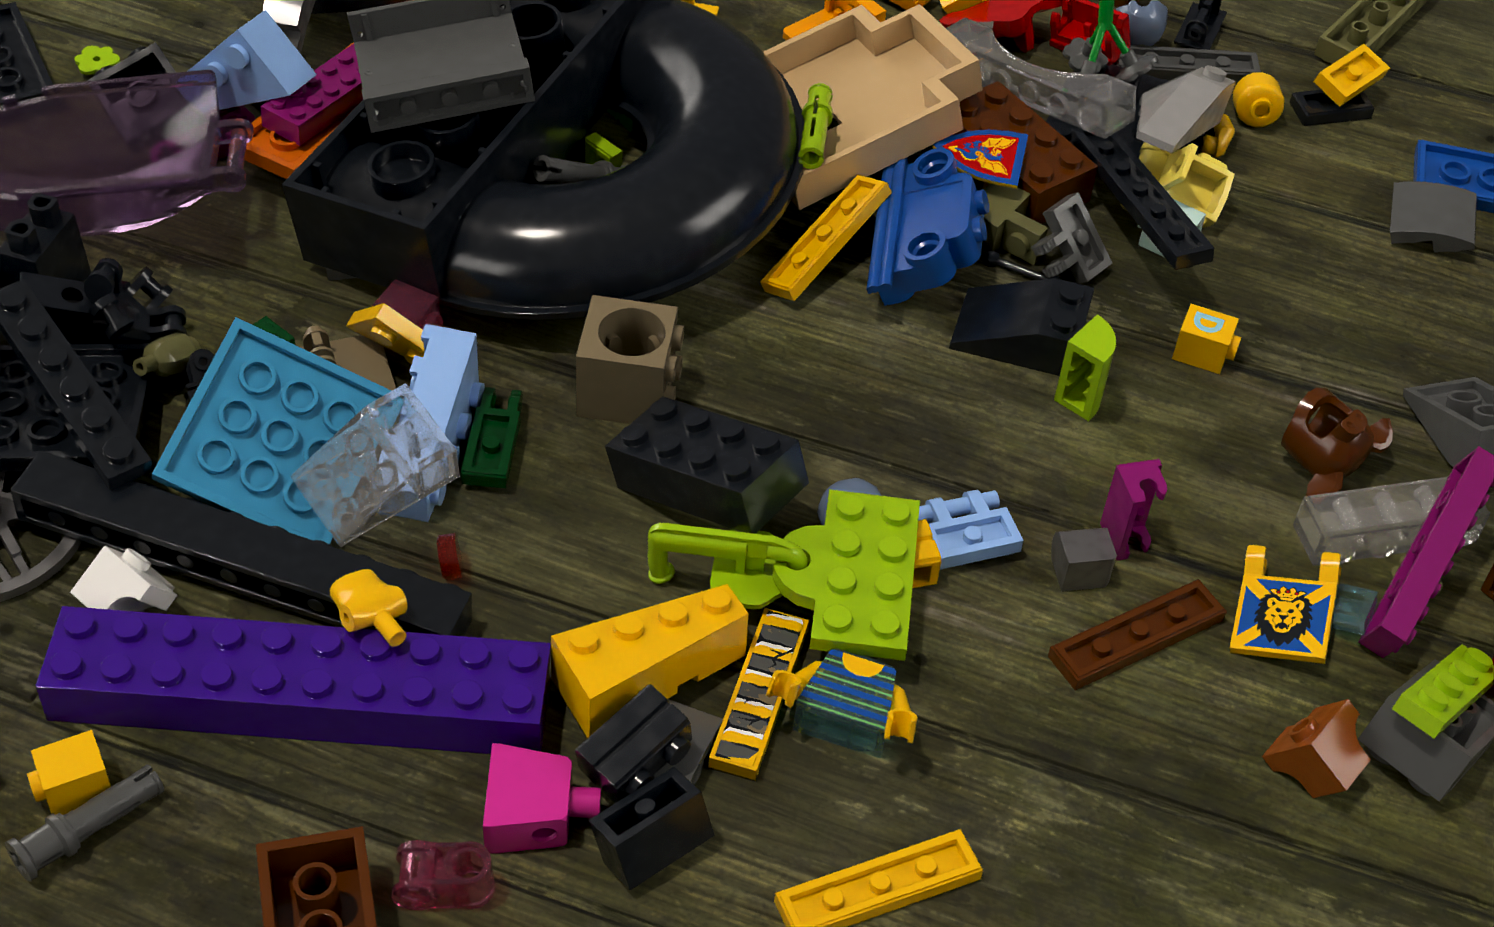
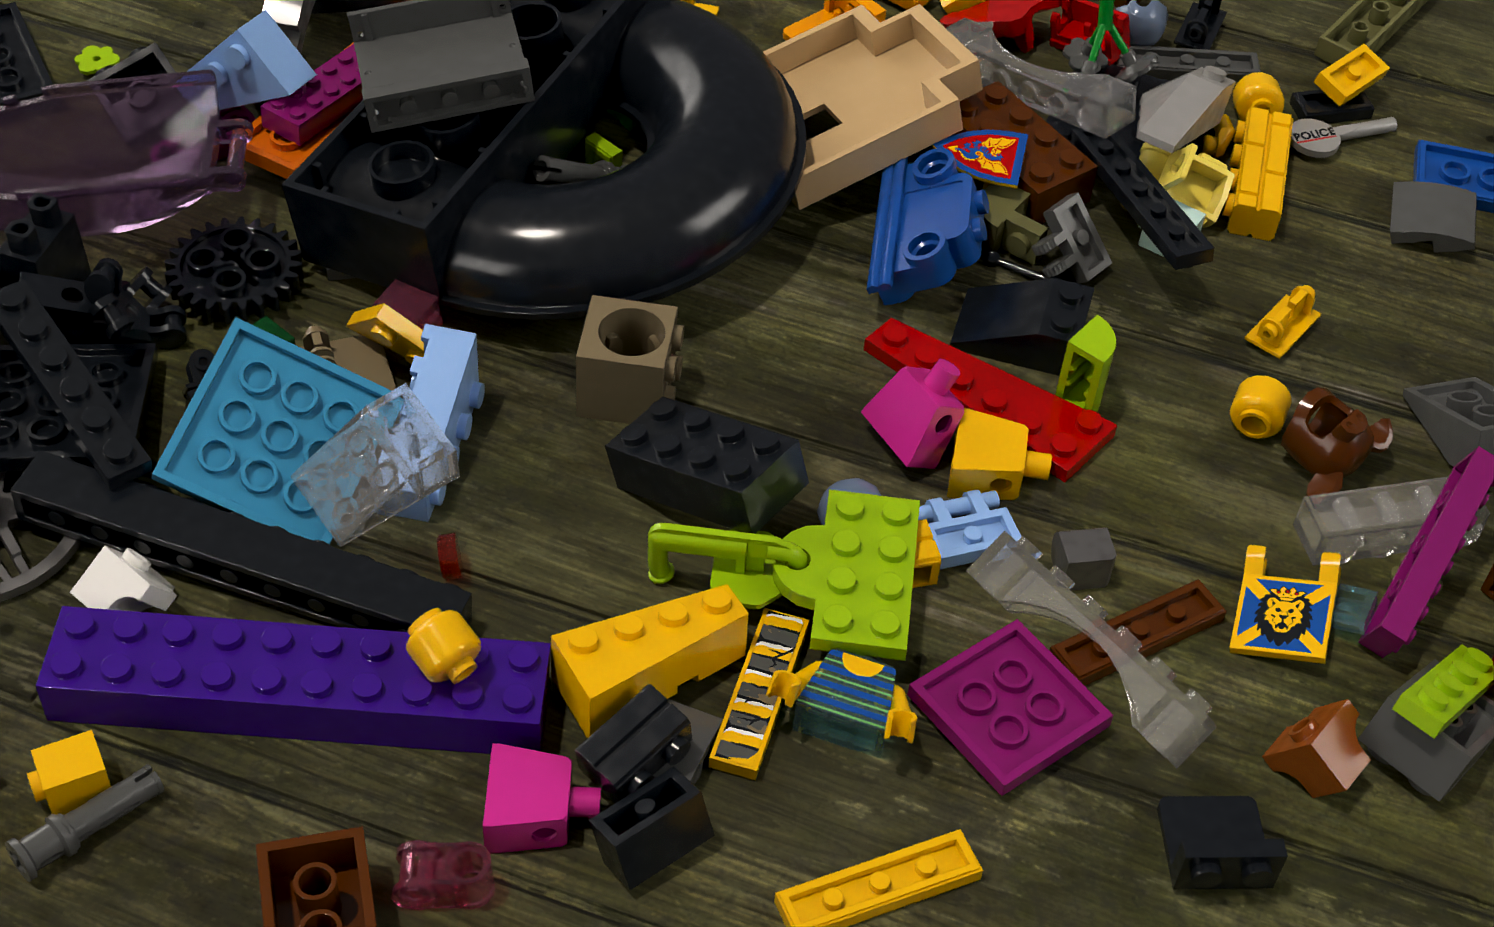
olive plant [133,333,201,378] -> none
yellow piece [330,569,408,647] -> none
dark green hinge [461,387,523,489] -> none
yellow tile [760,175,892,301] -> none
lime pin [798,83,833,169] -> none
magenta hinge [1100,459,1167,561] -> none
yellow brick [1172,304,1242,374] -> none
none -> black gear [164,216,304,325]
none -> yellow head [406,608,481,684]
none -> dark pink torso [861,359,964,469]
none -> red wing [864,318,1117,483]
none -> magenta plate [907,619,1114,796]
none -> yellow torso [947,408,1052,500]
none -> clear arch [966,530,1217,769]
none -> black bracket [1157,796,1288,889]
none -> yellow brick [1222,107,1293,241]
none -> yellow head [1230,375,1292,439]
none -> yellow hinge [1244,285,1322,359]
none -> light grey piece [1290,117,1397,158]

